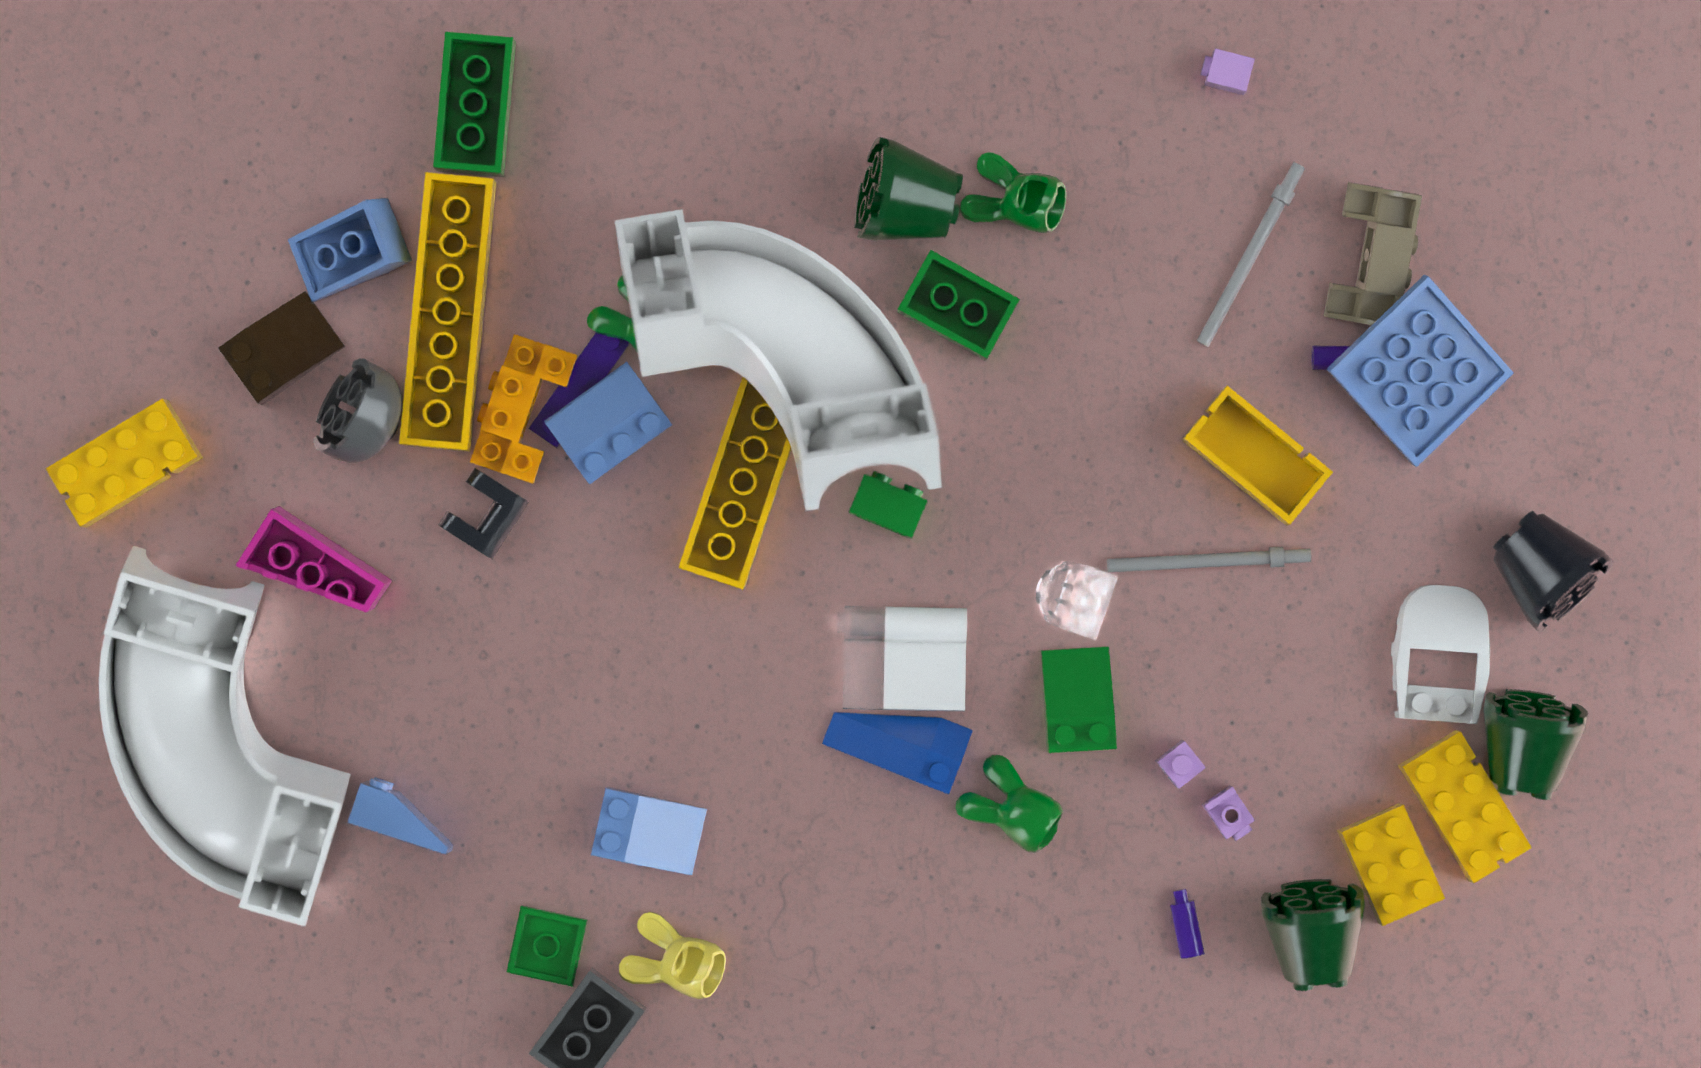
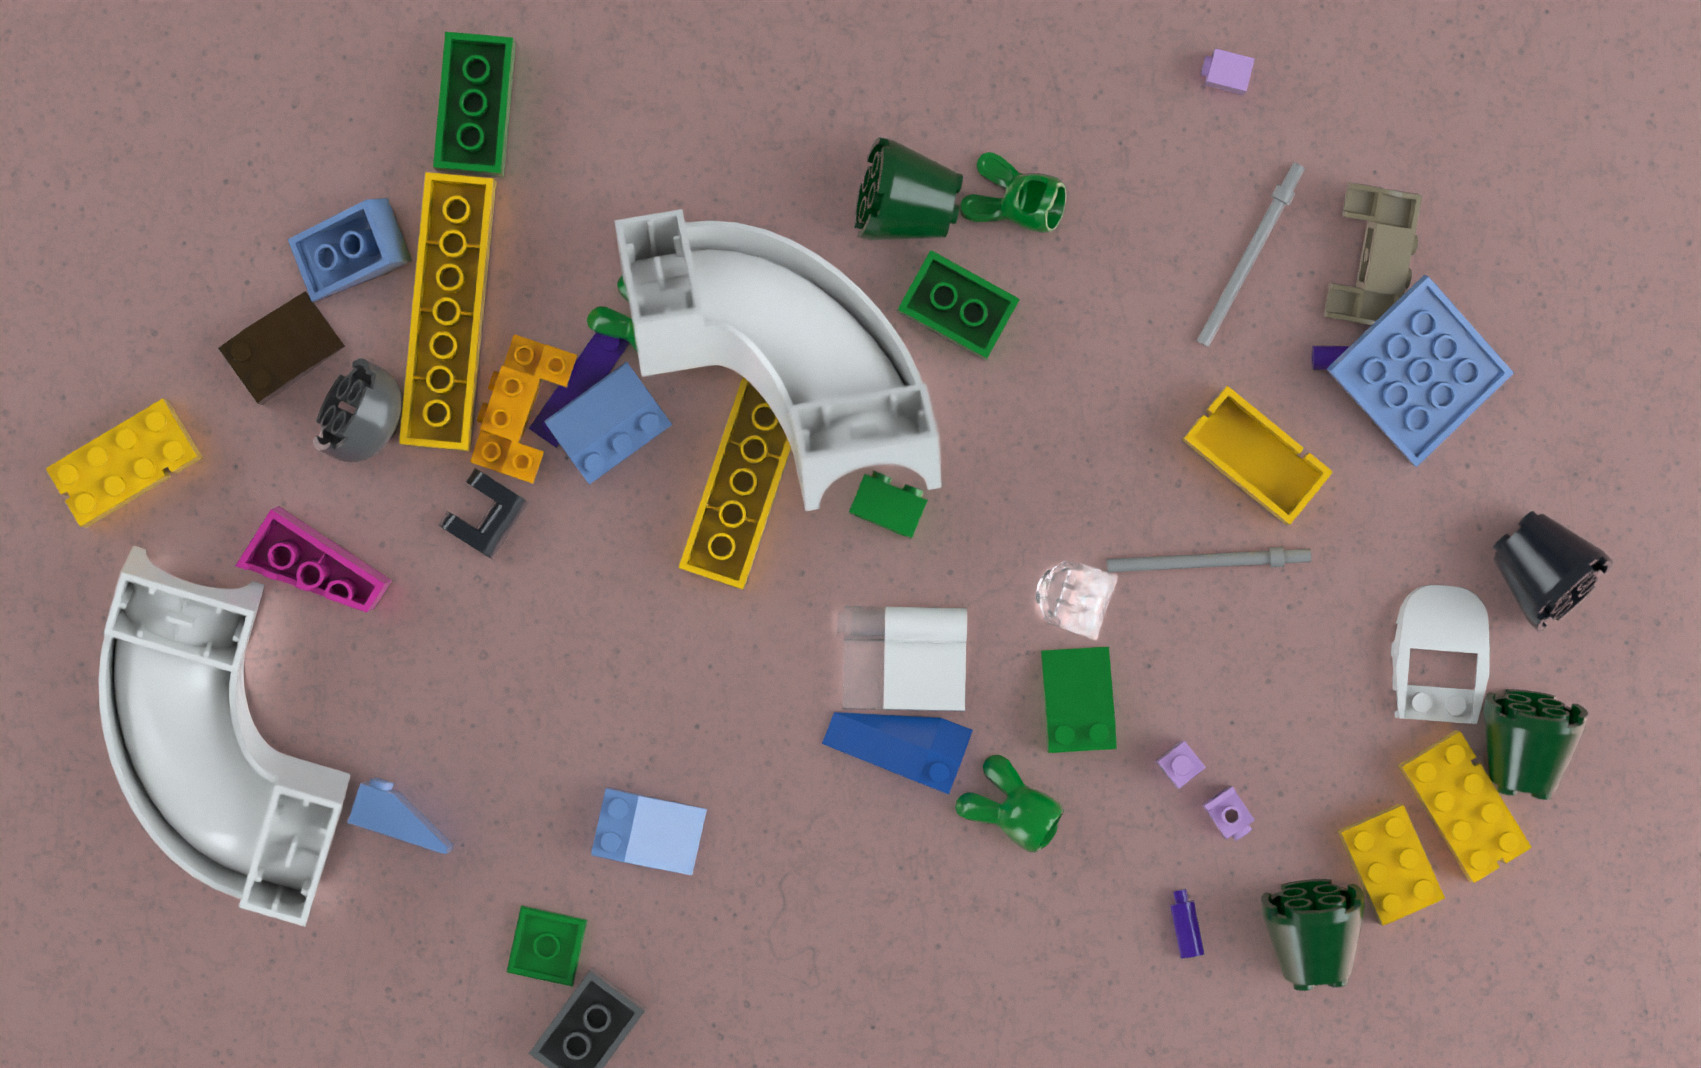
light yellow piece [619,912,726,999] -> none

